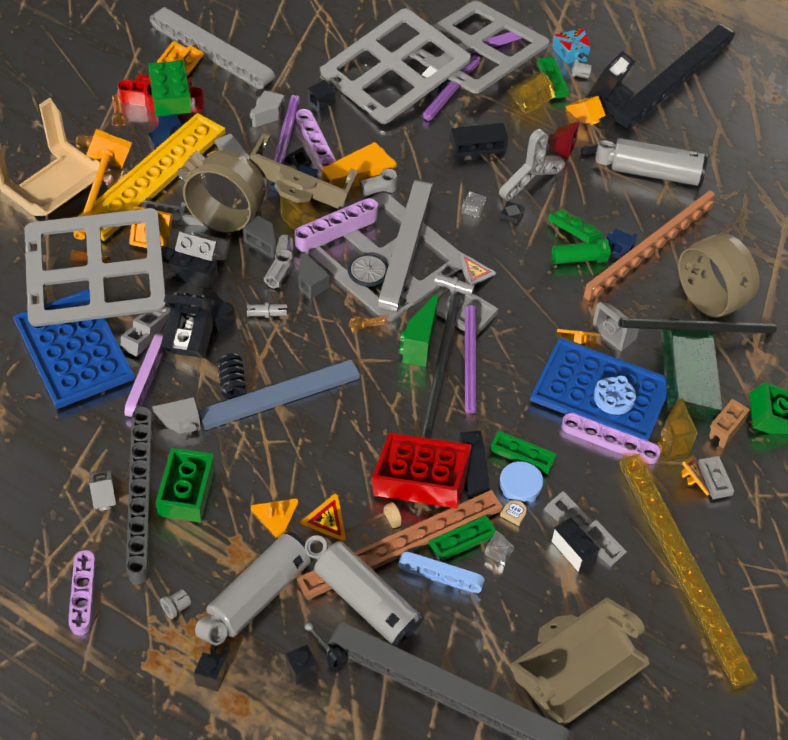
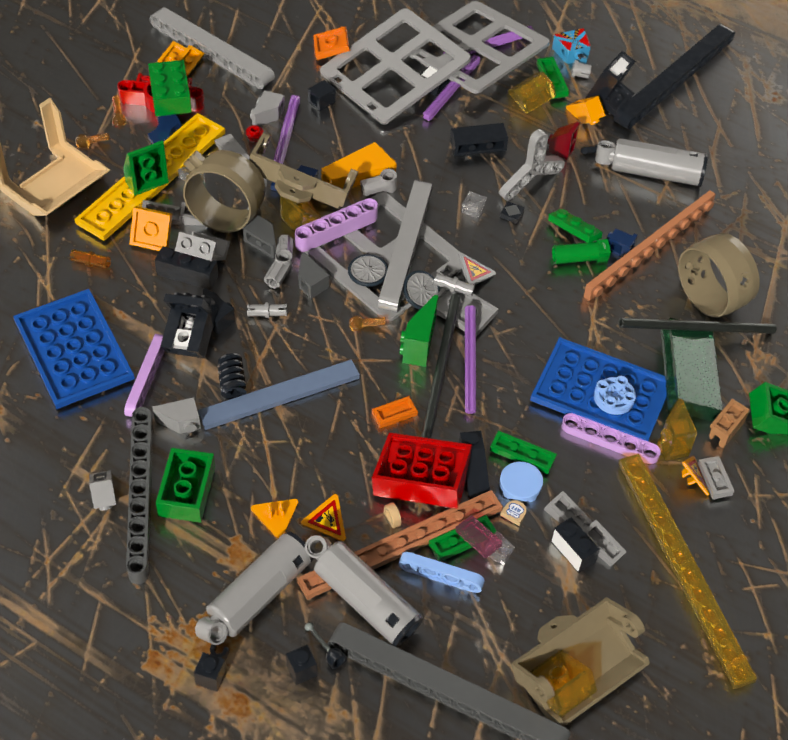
light grey window [25,208,166,327] -> none
lavender beam [69,550,96,635] -> none
light orange tile [73,129,132,240] -> none
light grey slope [120,307,170,356] -> none
light grey bush [160,589,191,619] -> none
black slope [285,147,312,170] -> none
lavender beam [296,109,336,171] -> none
light orange piece [557,329,600,345] -> none
light grey slope [591,302,639,351] -> none
none -> green slope [123,140,169,196]
none -> red plate [246,125,264,142]
none -> orange tile [313,26,350,60]
none -> orange tile [372,396,418,429]
none -> light grey wheel [403,270,440,309]
none -> clear pink tile [455,515,502,559]
none -> clear yellow slope [530,650,597,717]

